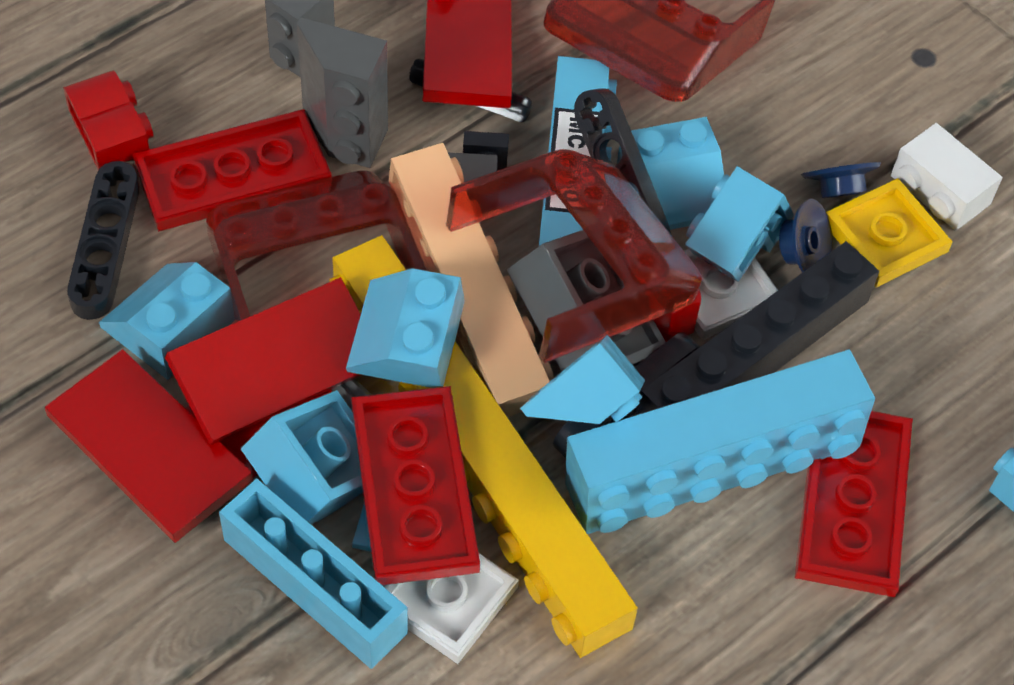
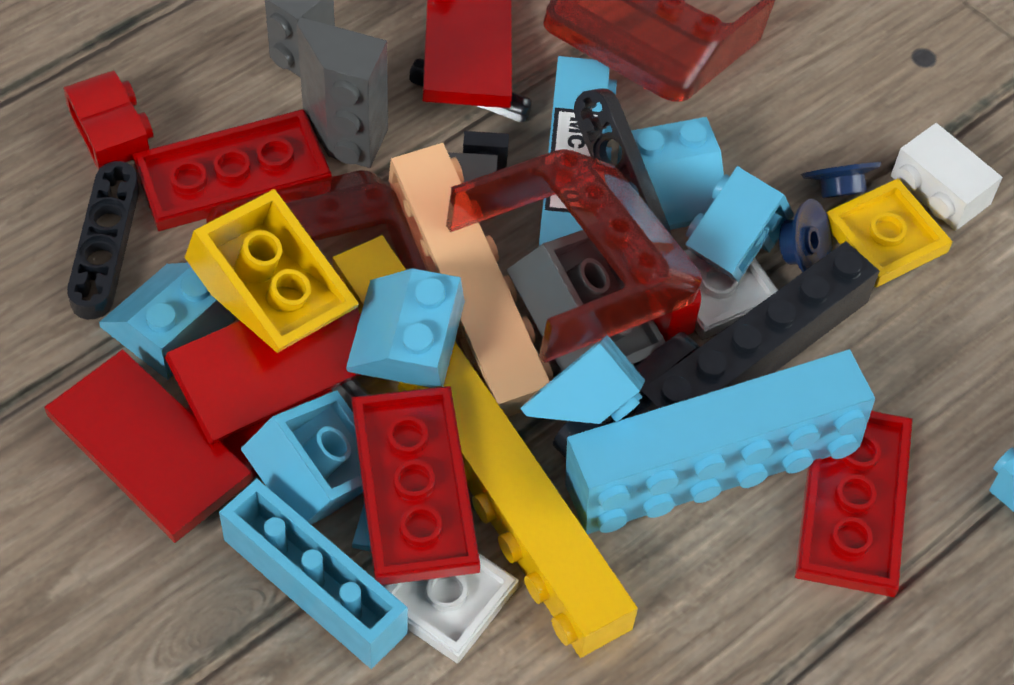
none -> yellow slope [184,189,359,353]

